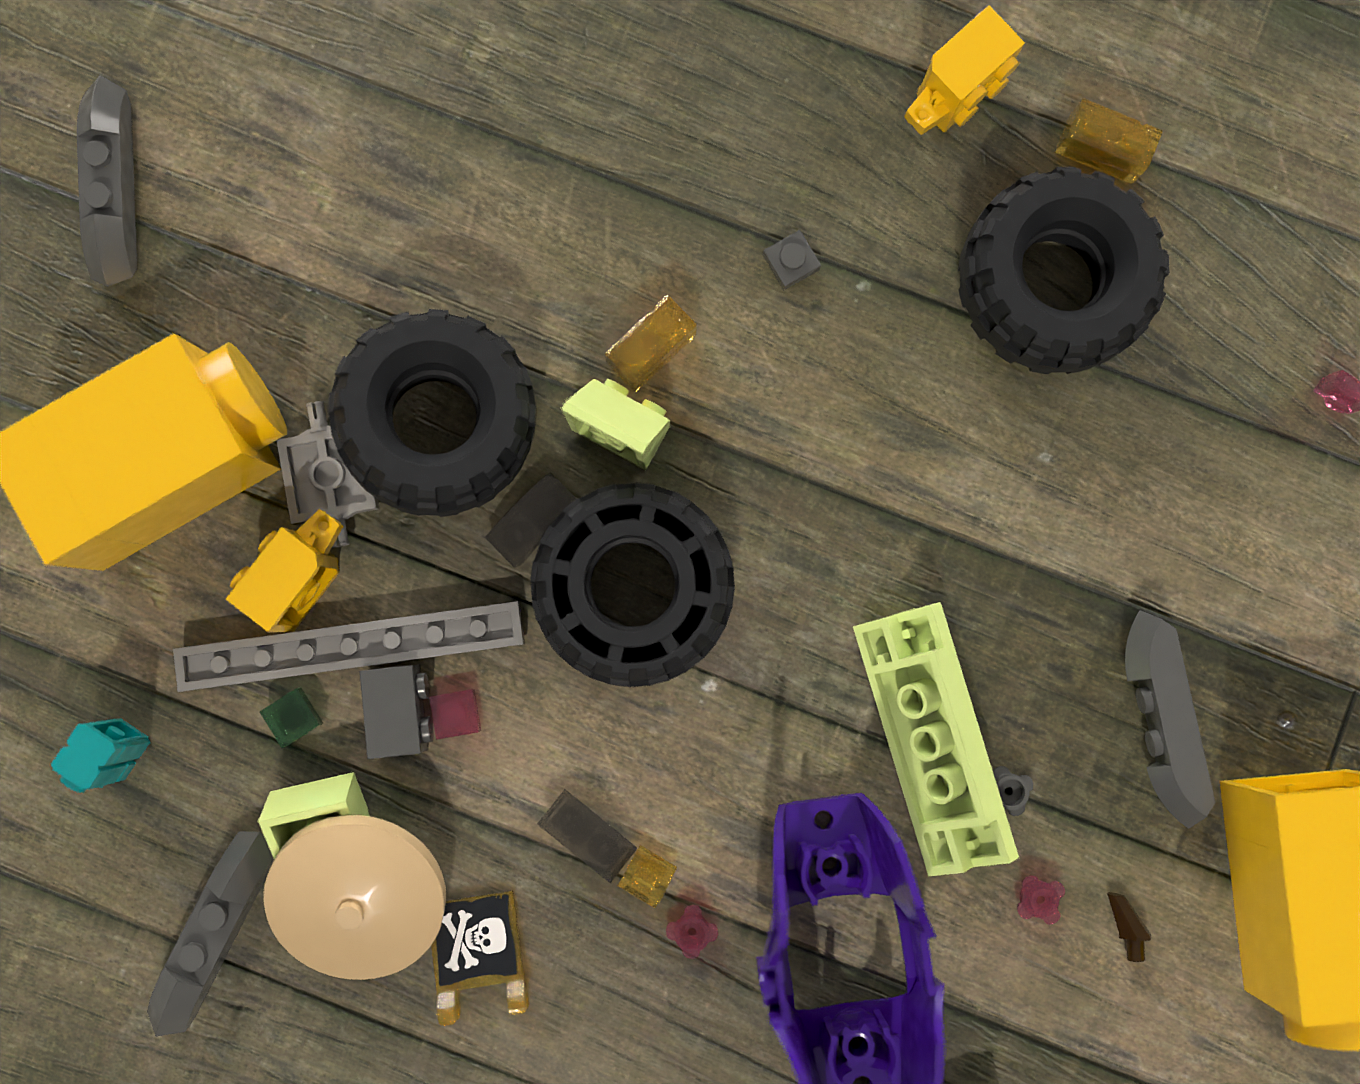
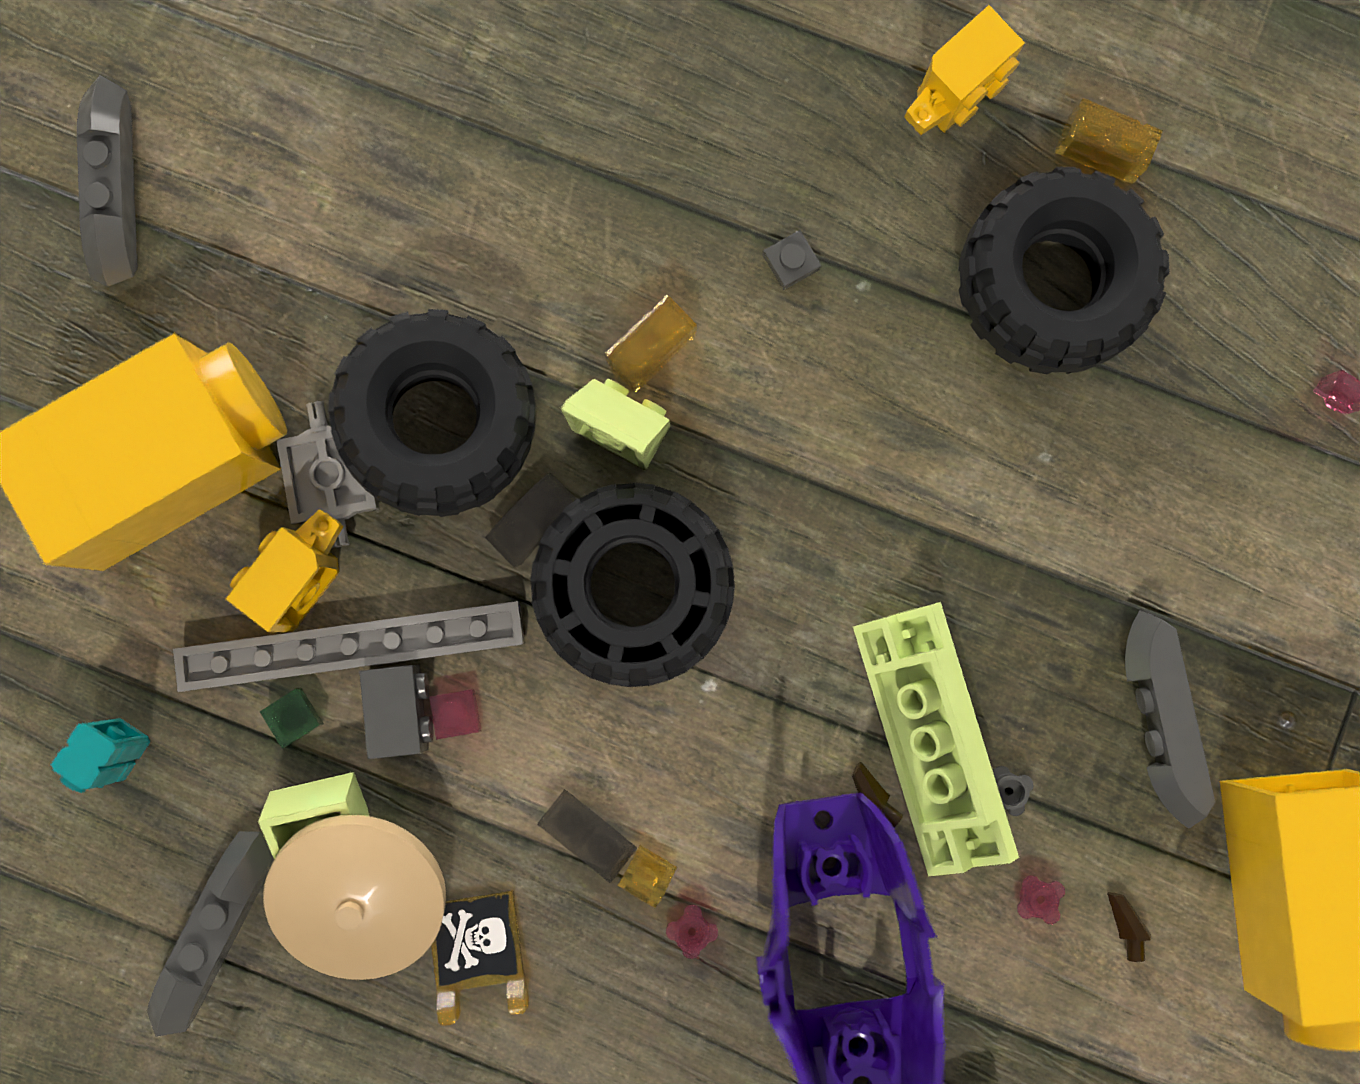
none -> dark brown bar [852,762,903,828]

